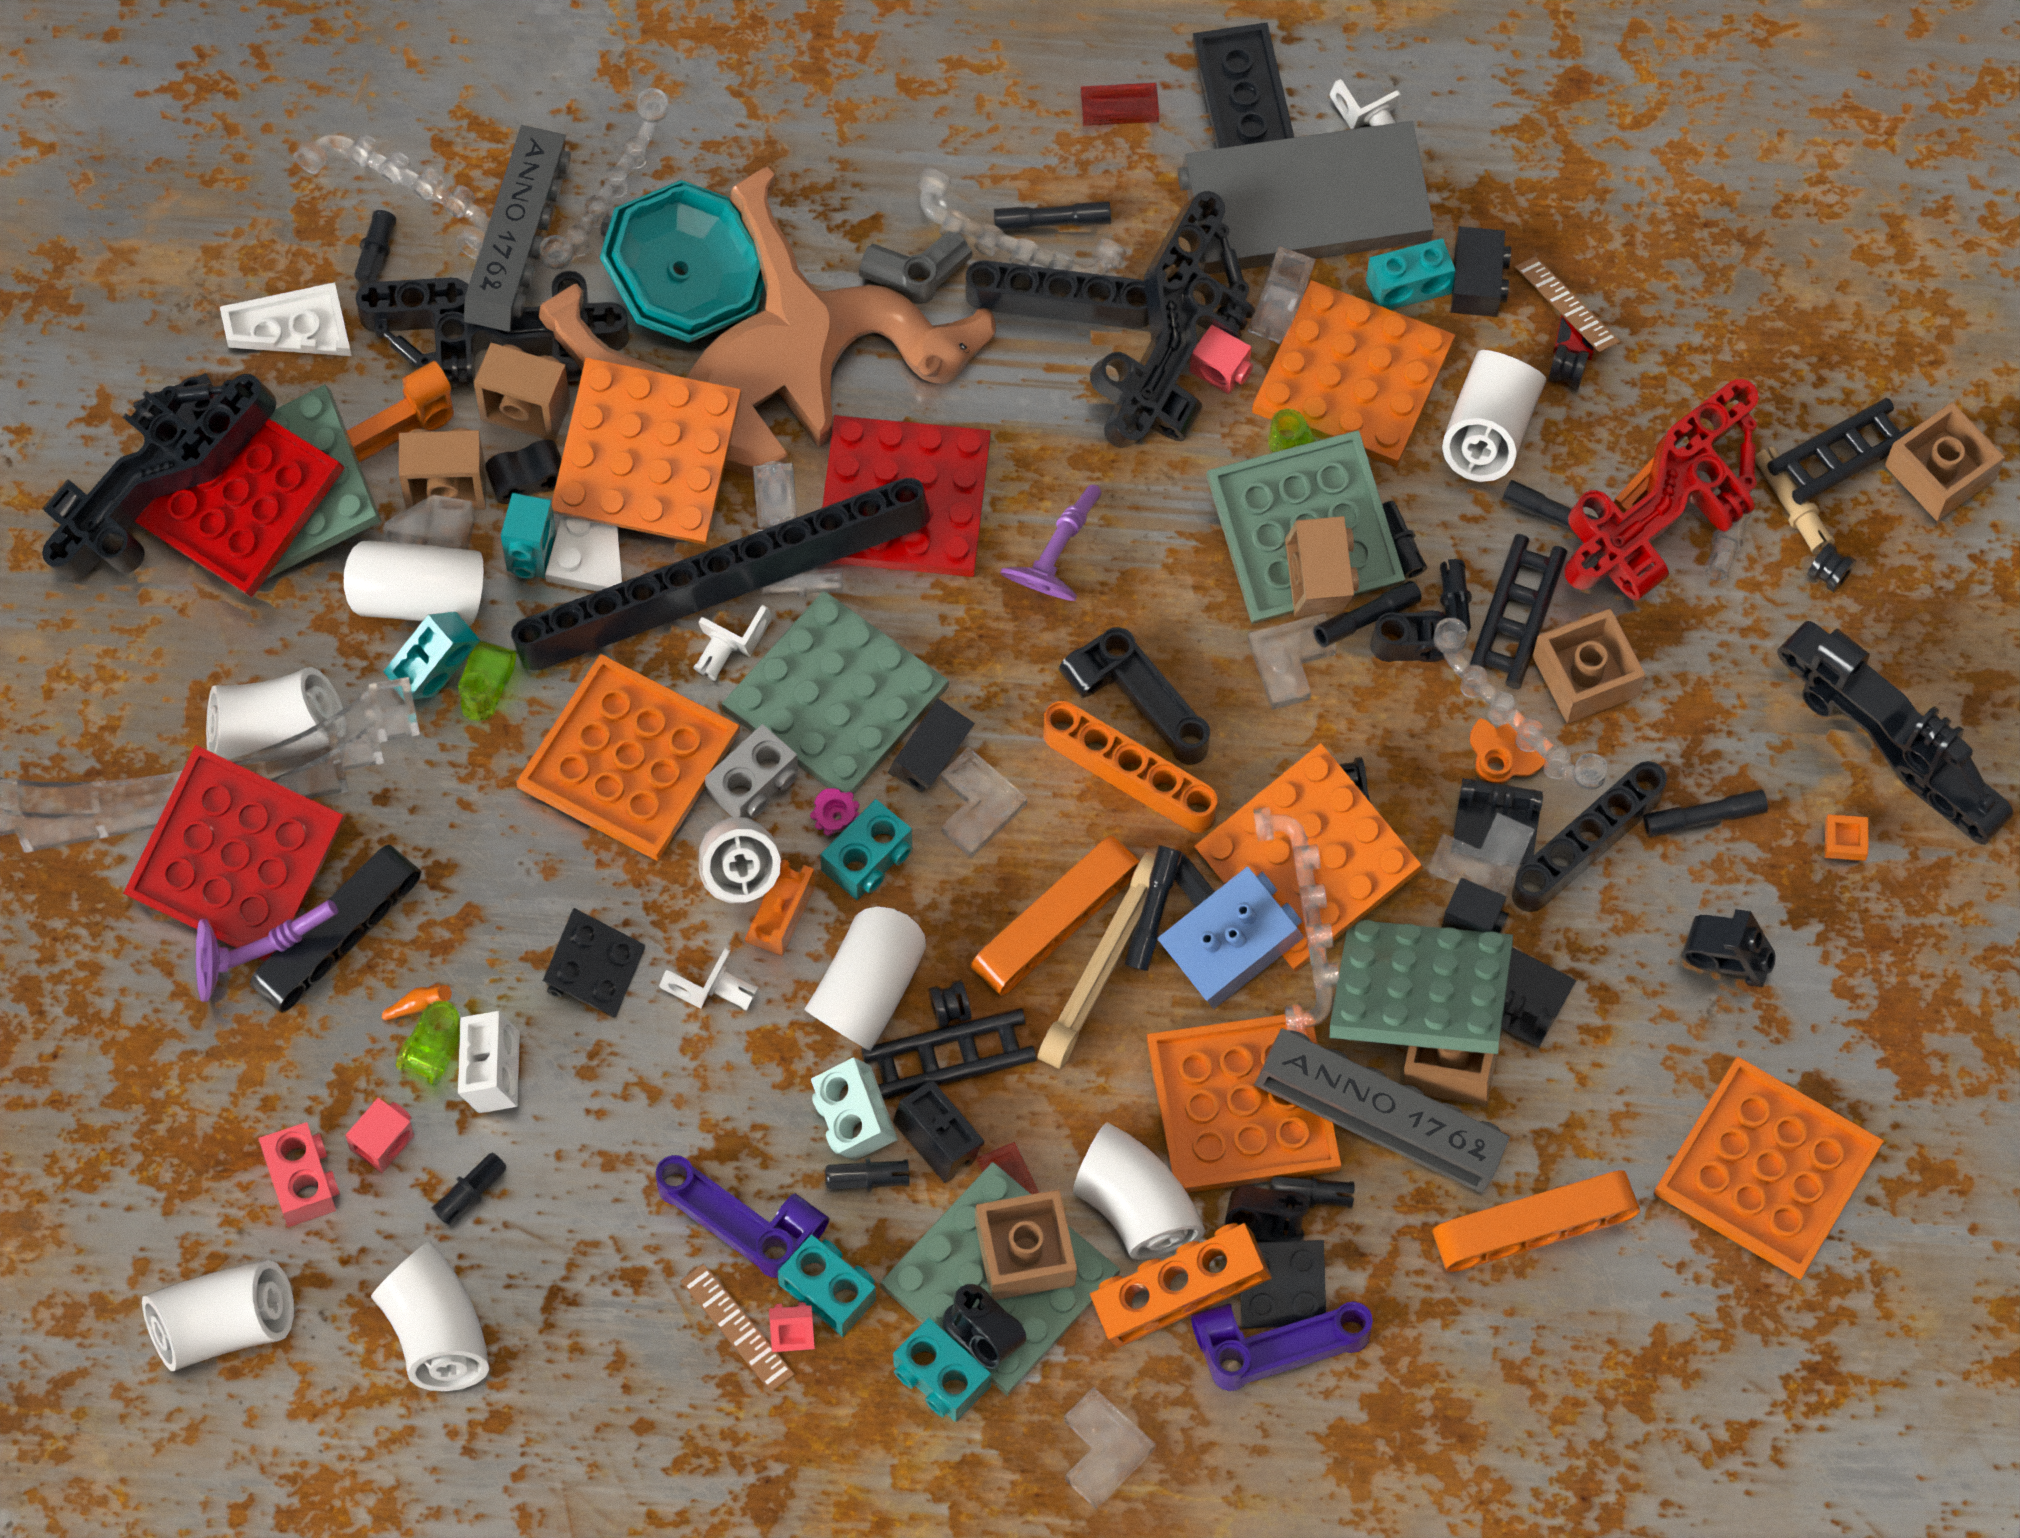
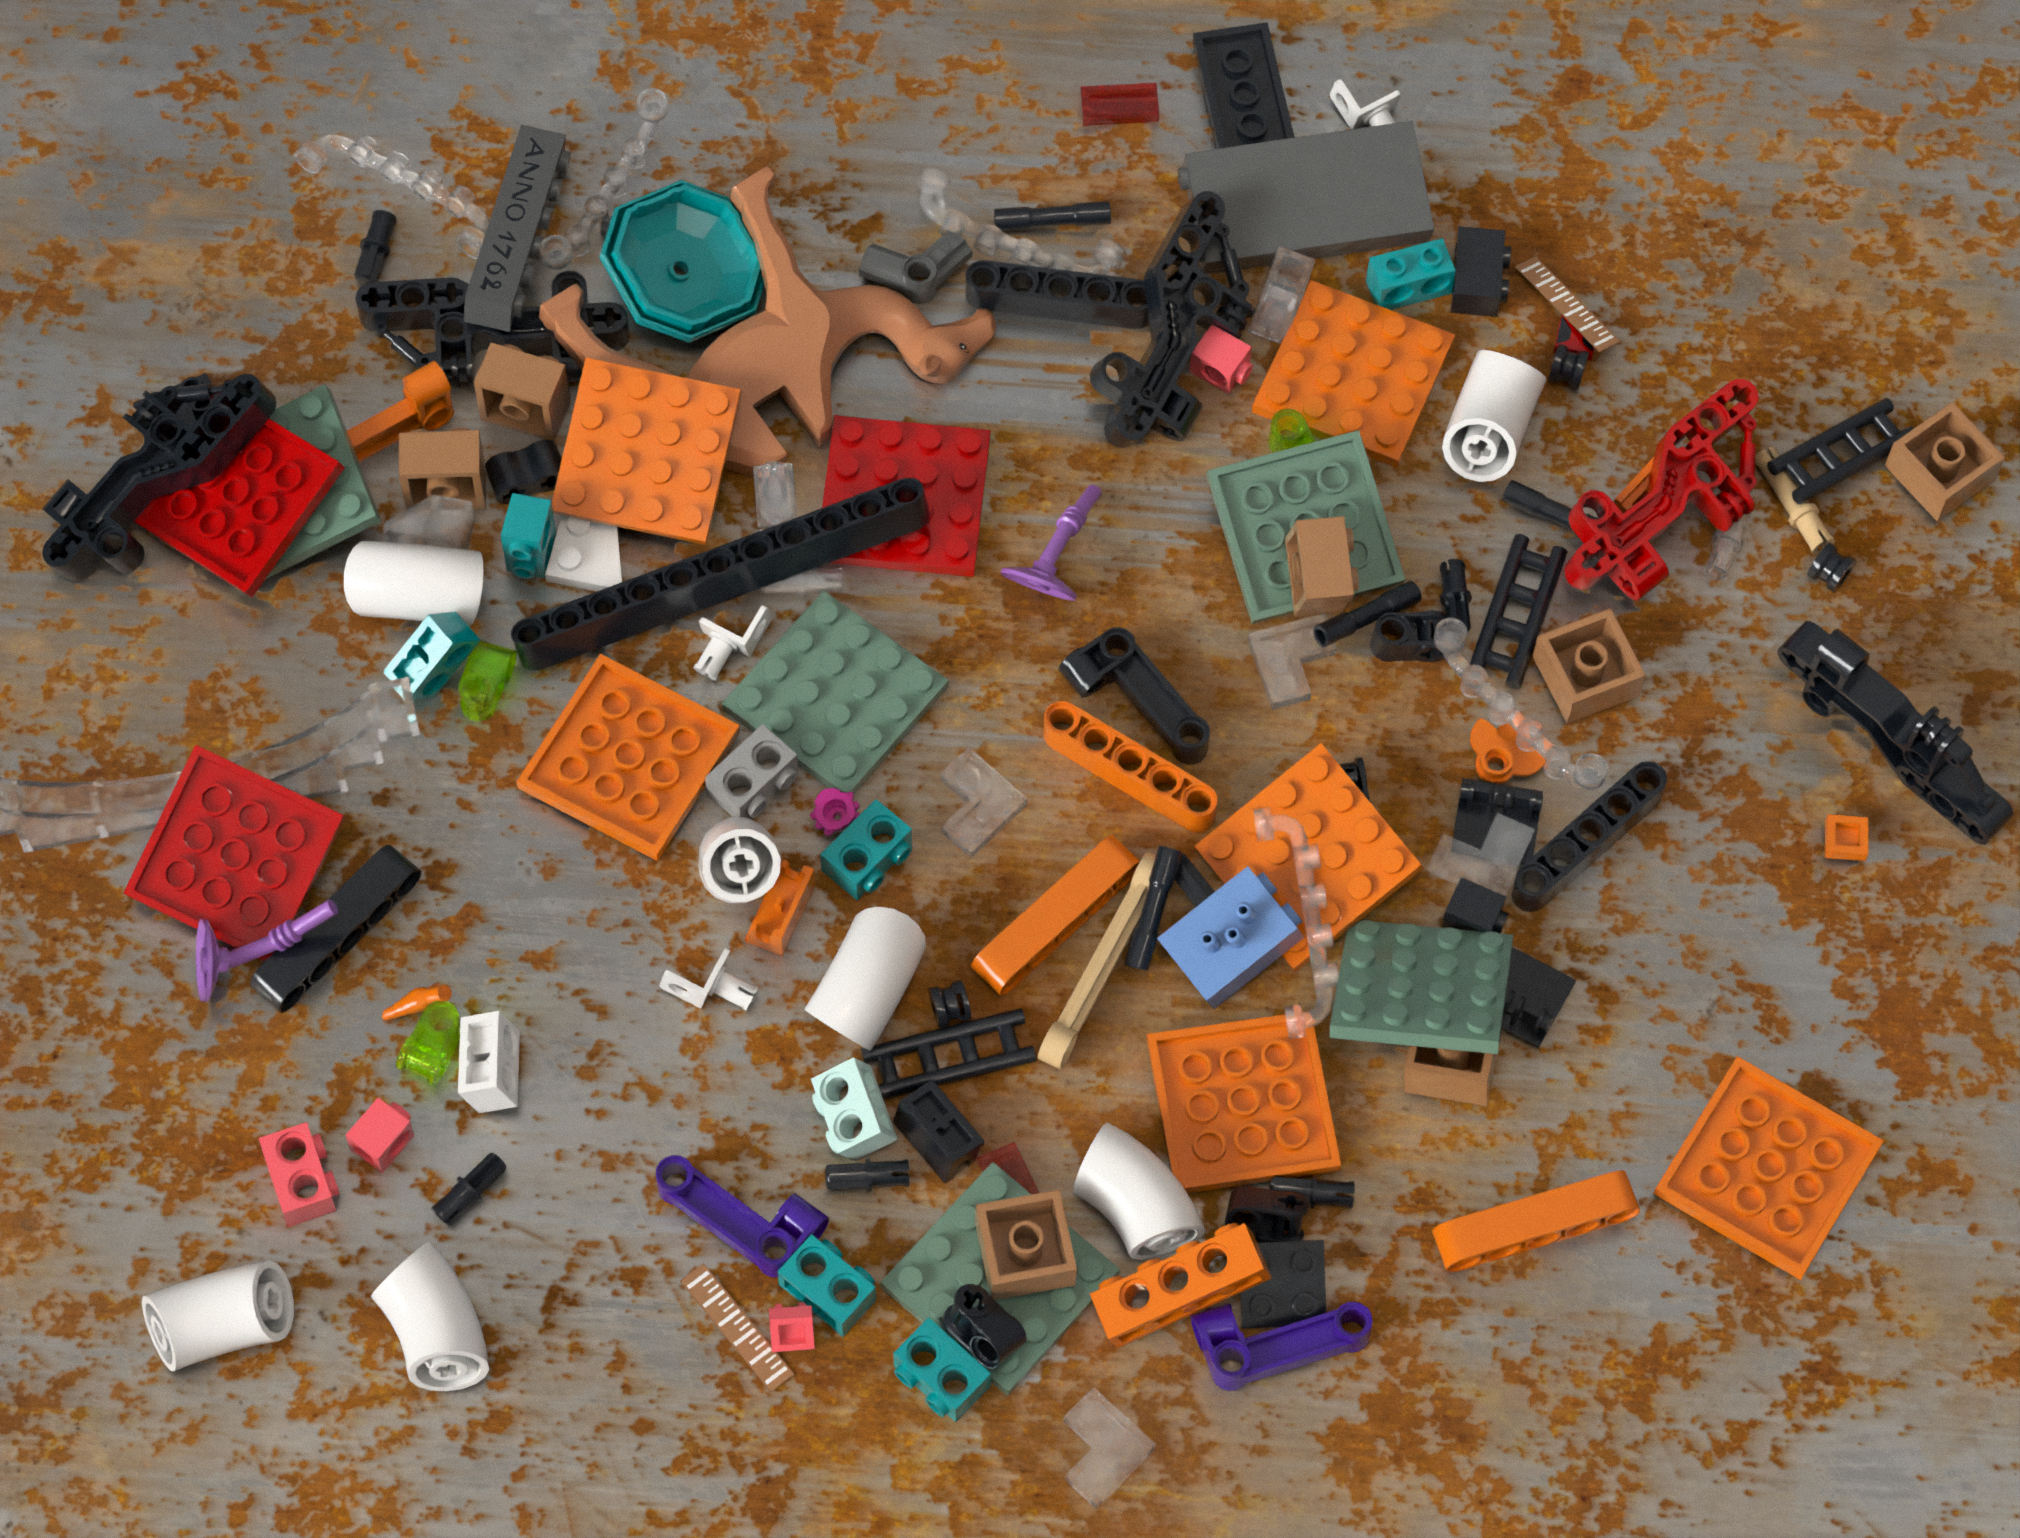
white brick [206,667,345,762] -> none
white wing [220,282,352,356] -> none
black hinge [542,908,645,1018] -> none
black hinge [888,698,975,793] -> none
dark grey brick [1254,1028,1510,1193] -> none
black axle [1382,501,1428,579] -> none
black piece [1643,789,1768,838] -> none
black pin [1681,909,1776,987] -> none

